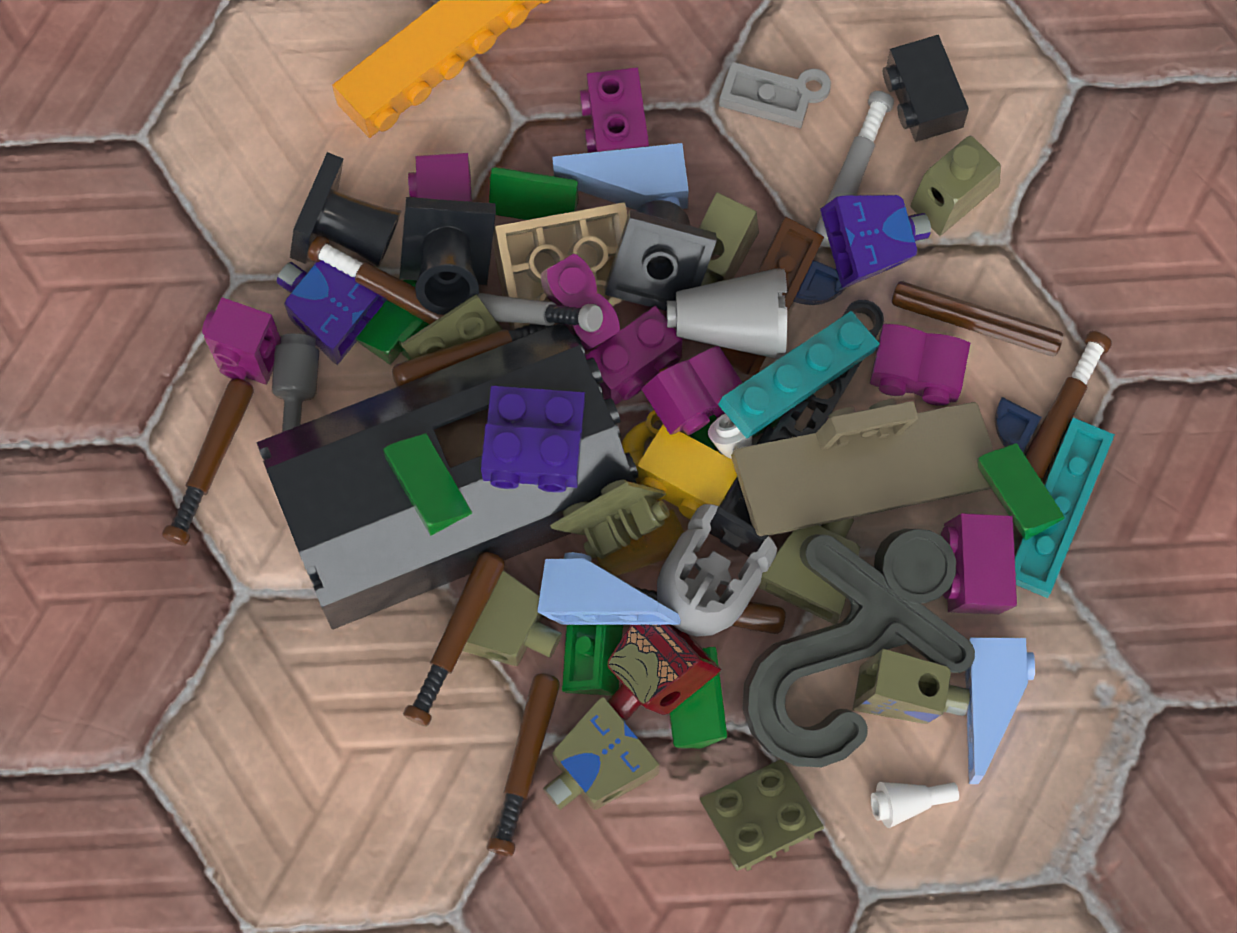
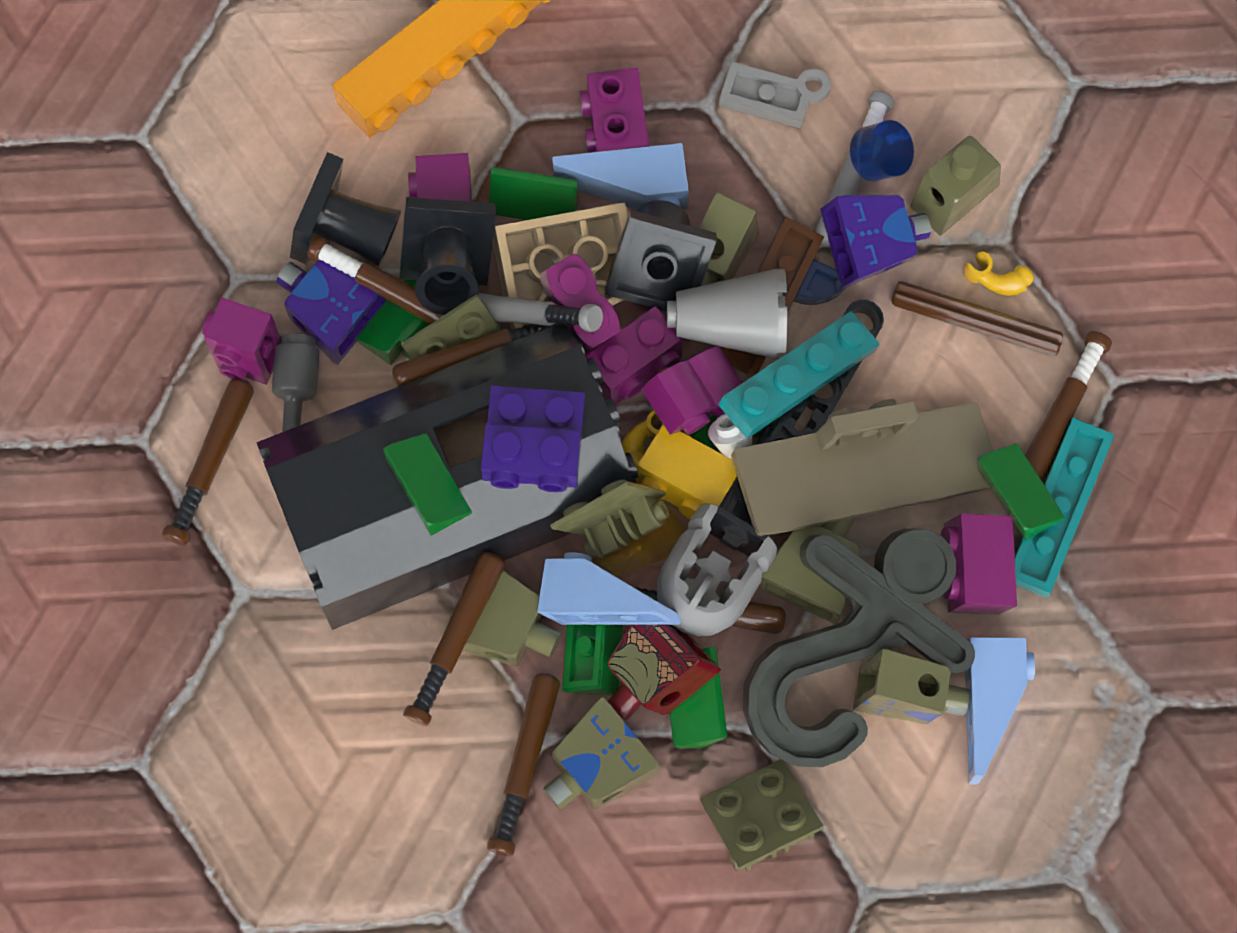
magenta brick [870,324,971,406] -> none
white cone [871,782,959,828] -> none
black brick [883,34,969,142] -> none
dark blue tile [995,397,1042,452] -> none
none -> clear blue piece [850,120,914,182]
none -> yellow arm [963,251,1034,296]

